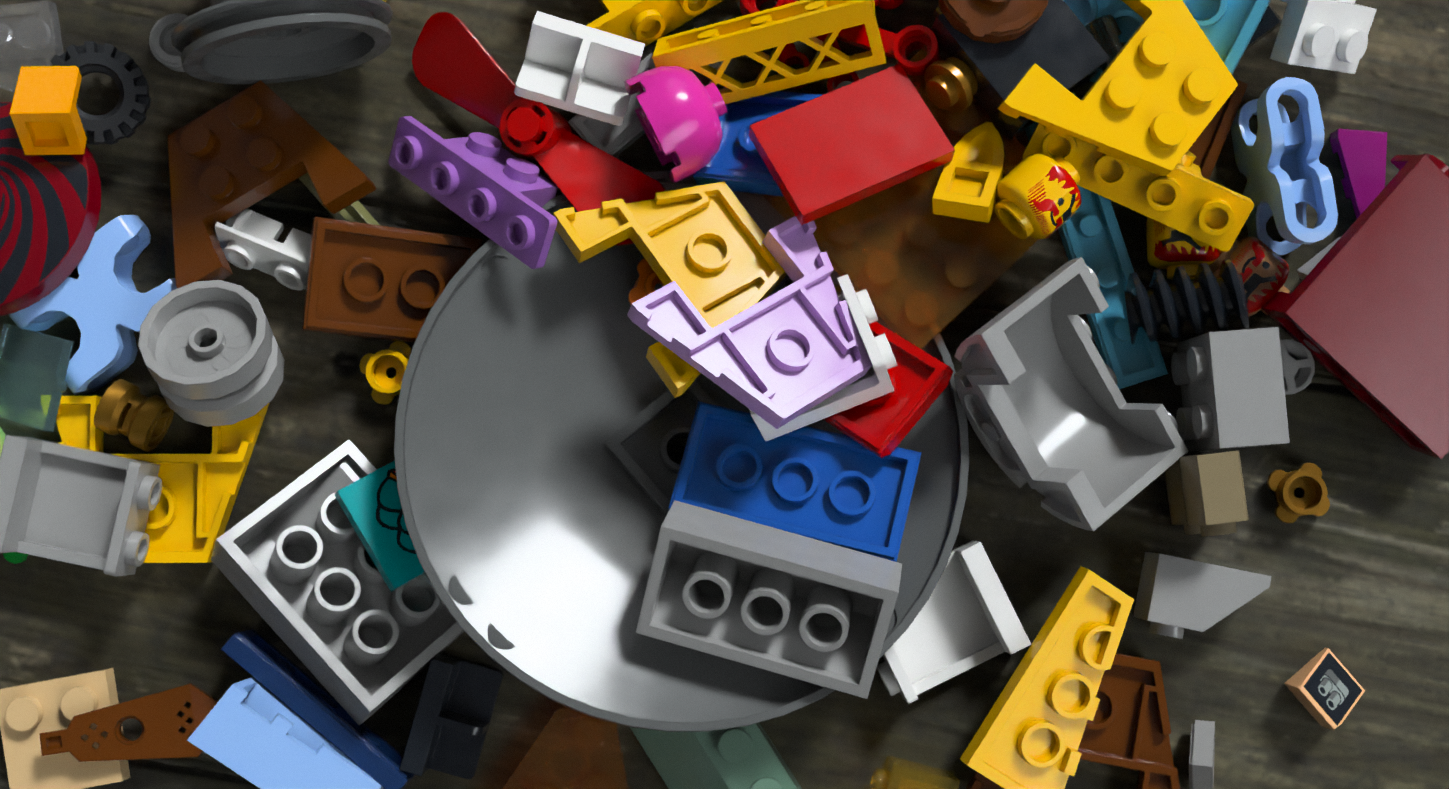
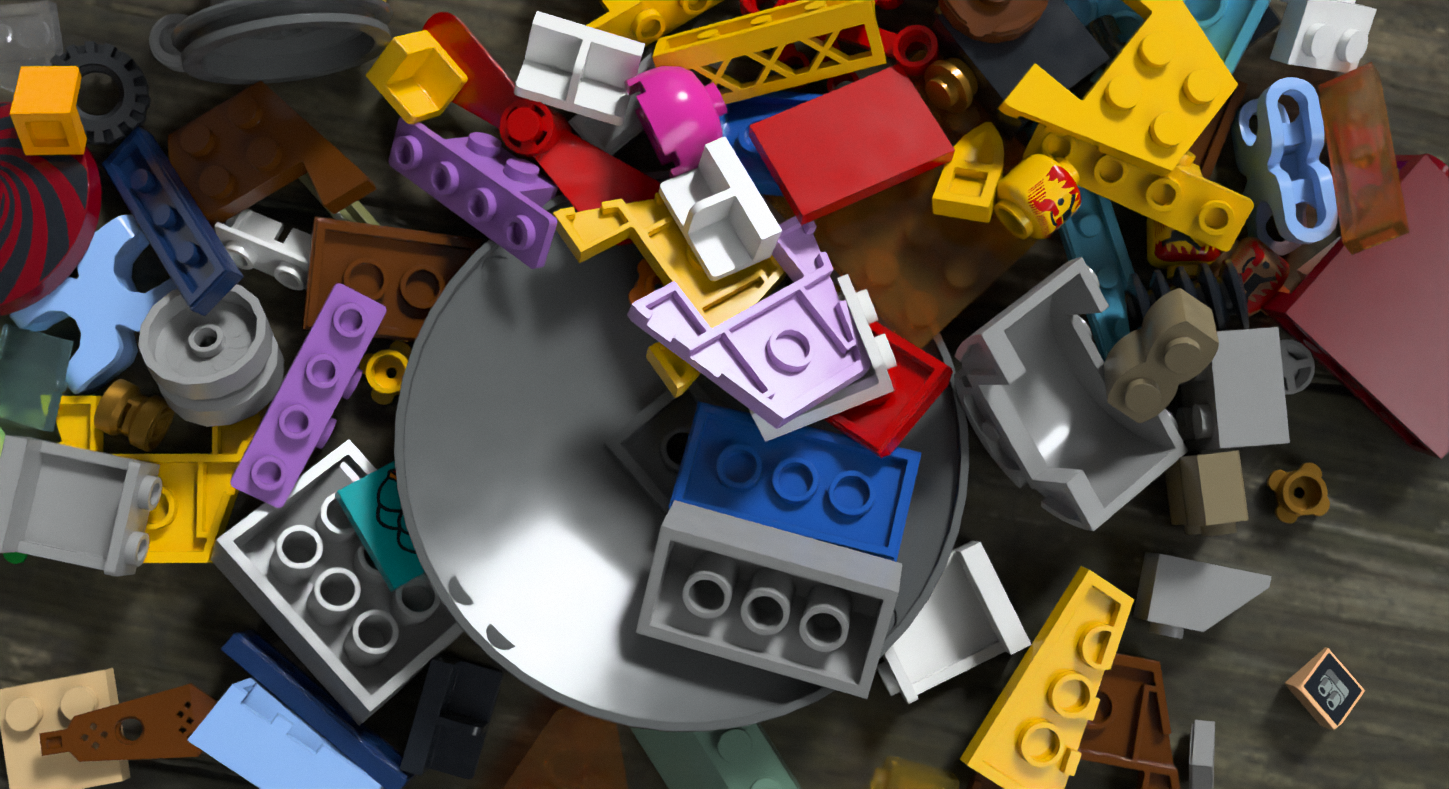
none -> dark blue tile [101,126,244,316]
none -> medium lavender bracket [230,283,387,508]
none -> yellow panel [365,30,468,124]
none -> white panel [659,137,782,281]
none -> dark tan brick [1104,288,1219,424]
none -> clear orange tile [1318,62,1410,255]

